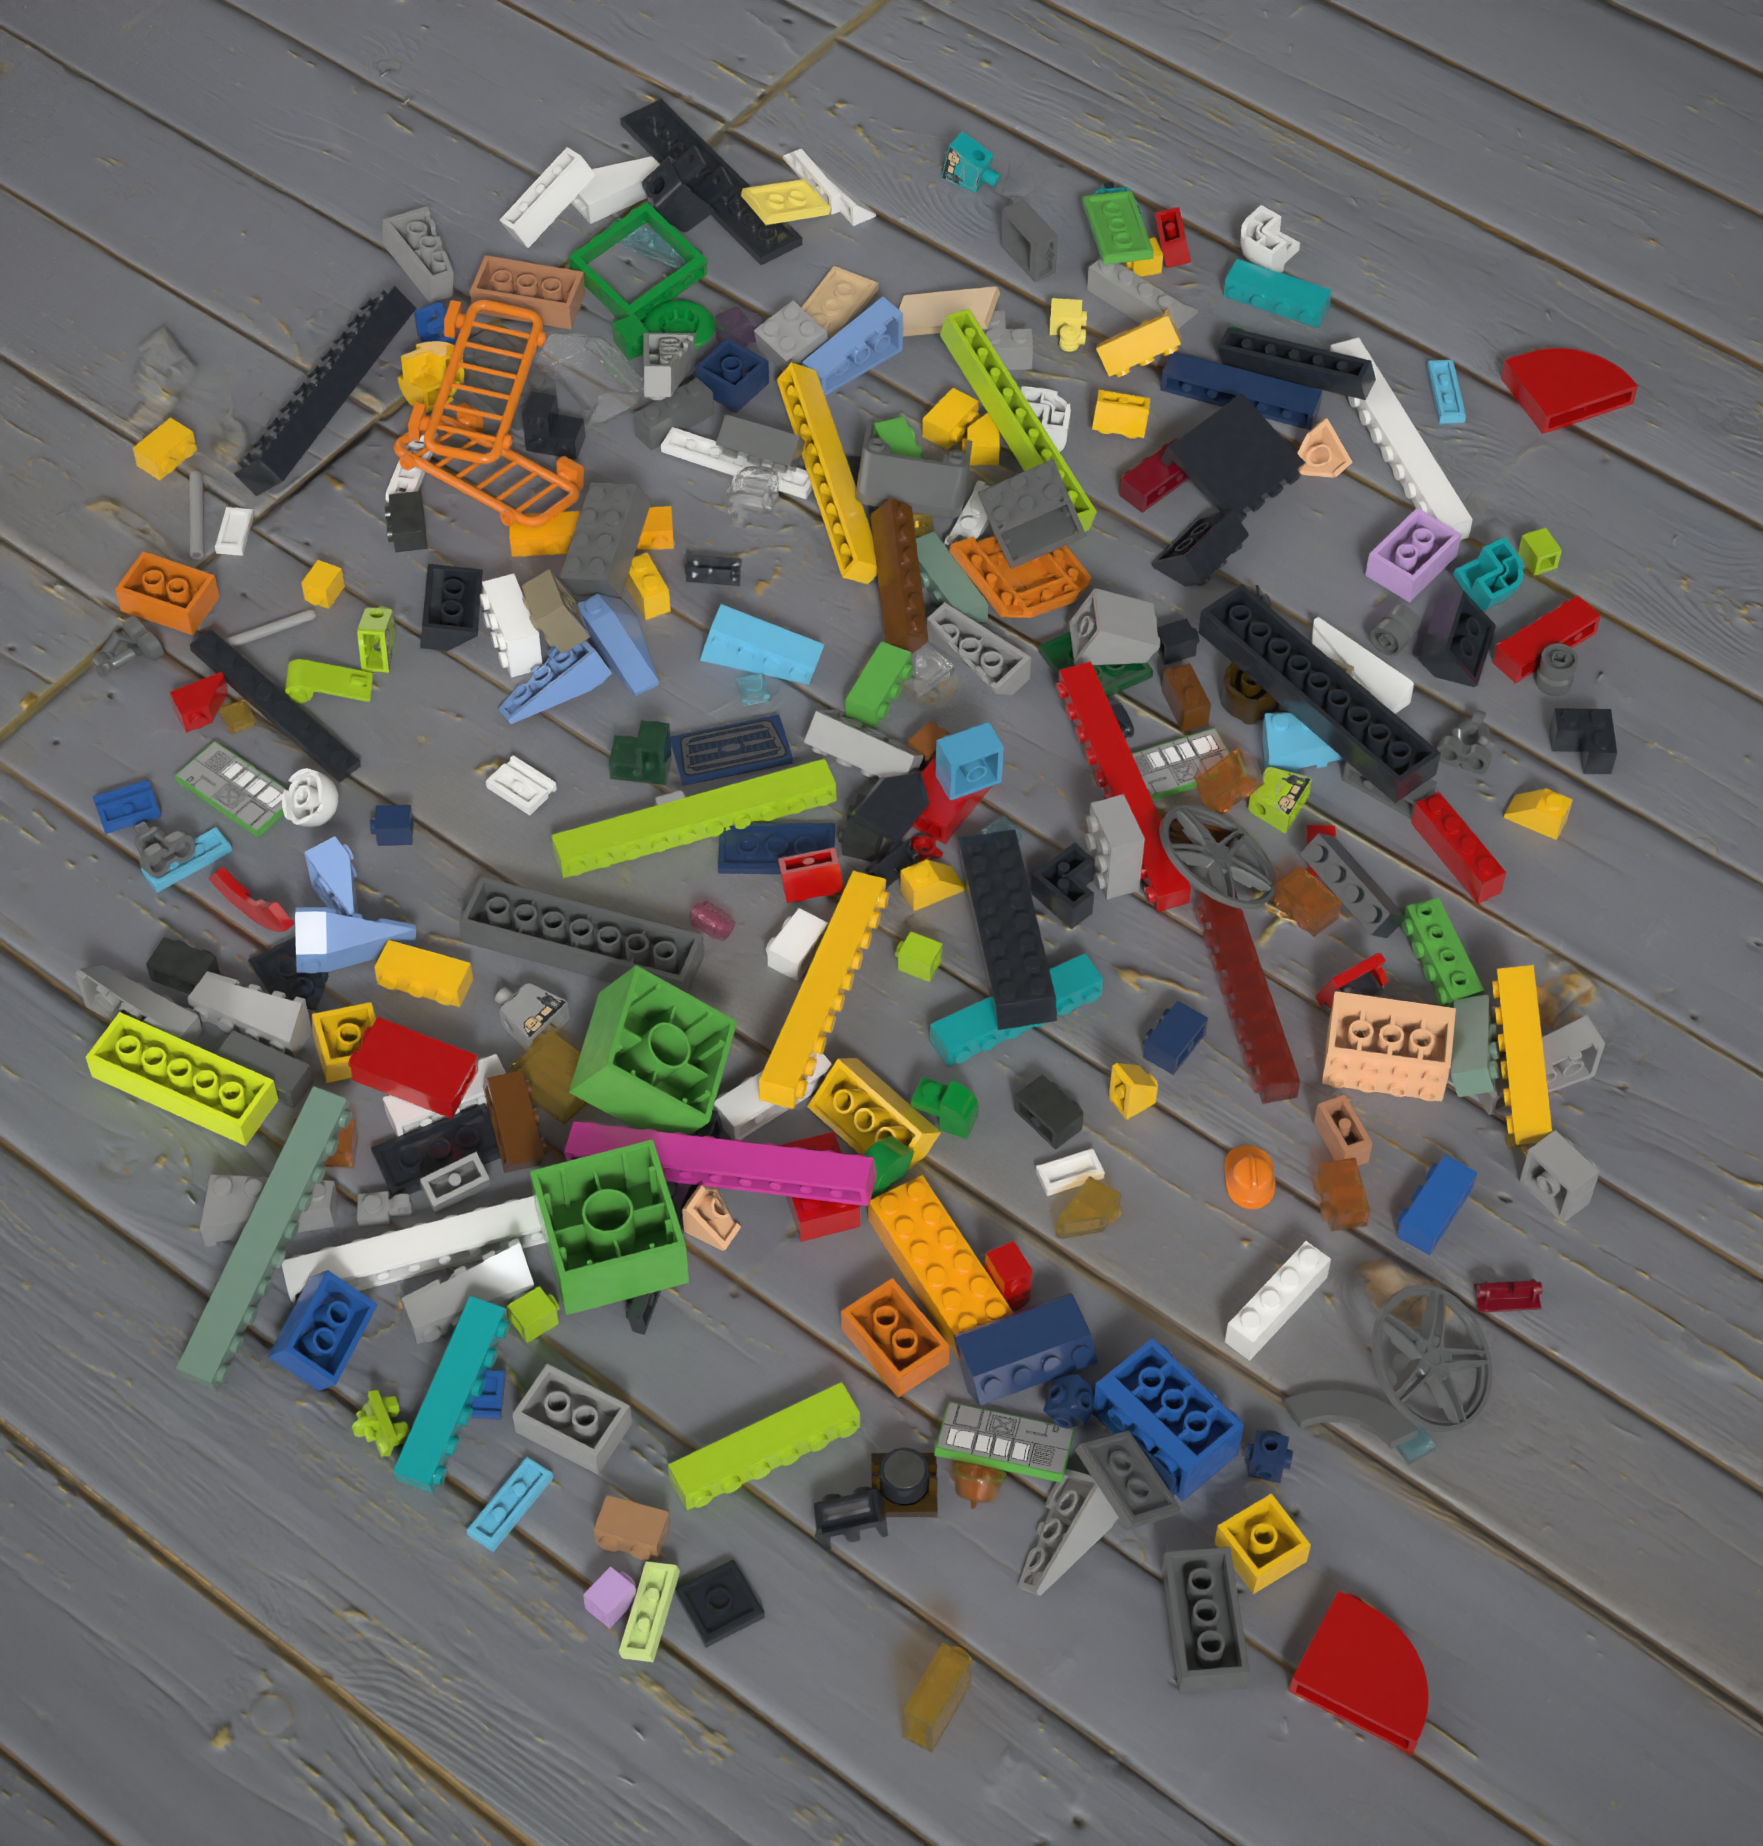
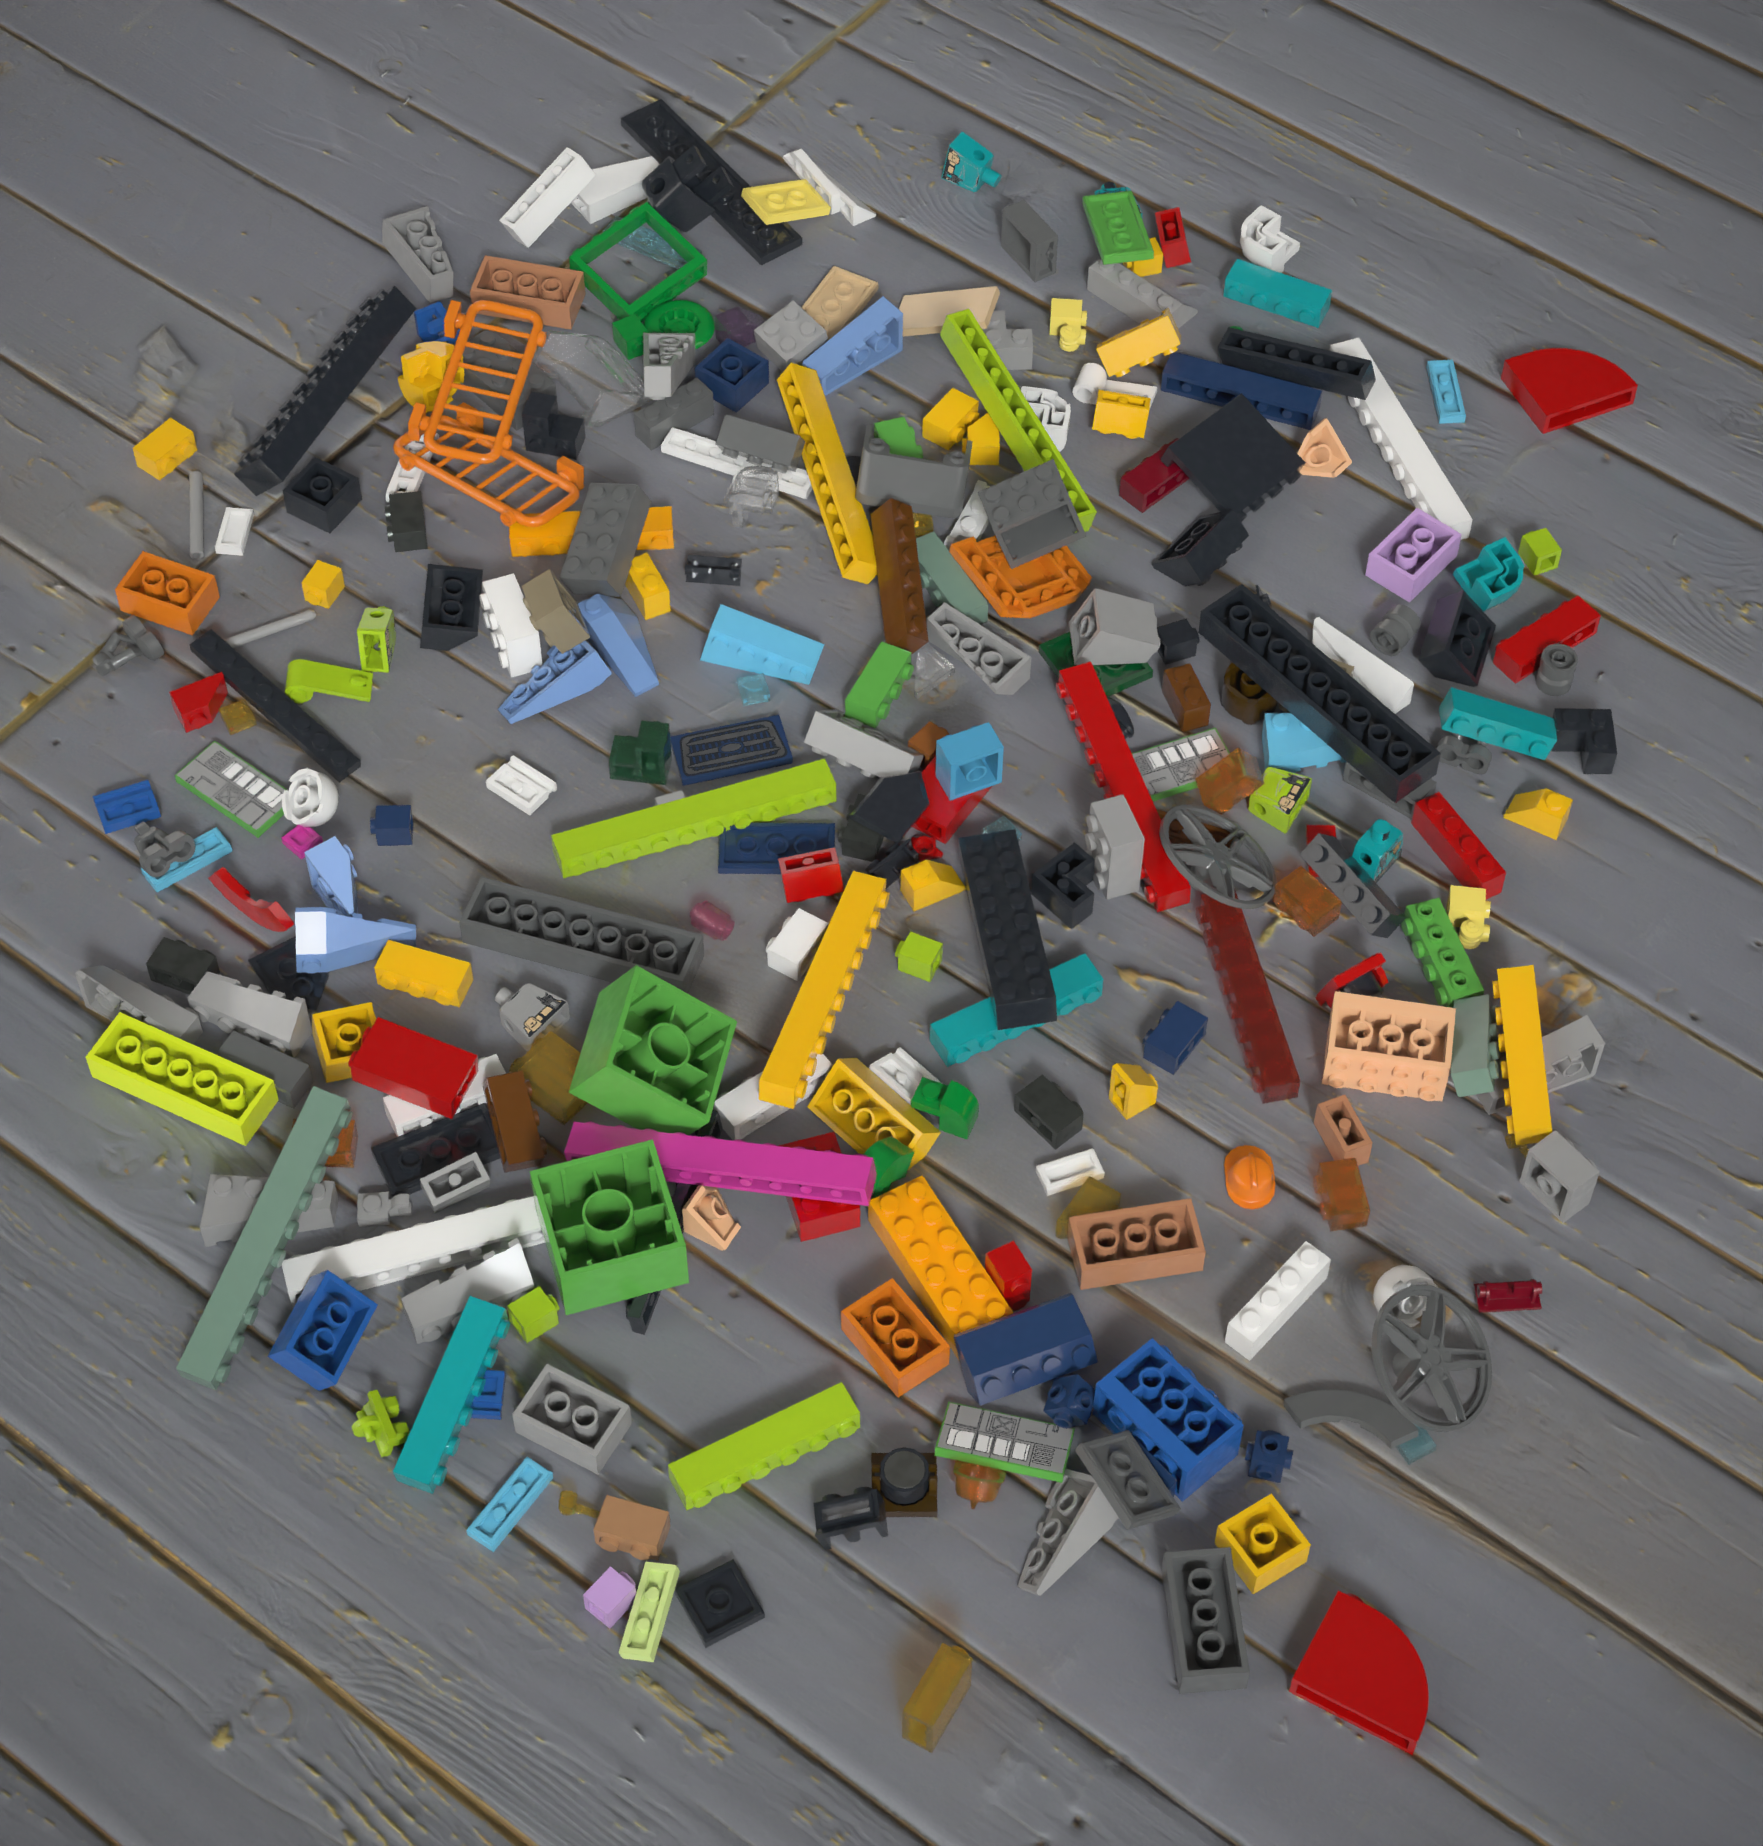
blue brick [1396,1155,1478,1255] -> none
none -> dark pink tile [281,825,323,860]
none -> black brick [283,457,362,533]
none -> clear yellow hand [559,1491,600,1519]
none -> white plate [869,1047,943,1105]
none -> nougat brick [1067,1198,1206,1290]
none -> white door [1072,363,1157,410]
none -> teal torso [1352,819,1403,883]
none -> white cylinder [1373,1265,1437,1328]
none -> teal brick [1439,687,1557,760]
none -> light yellow brick [1446,885,1491,949]

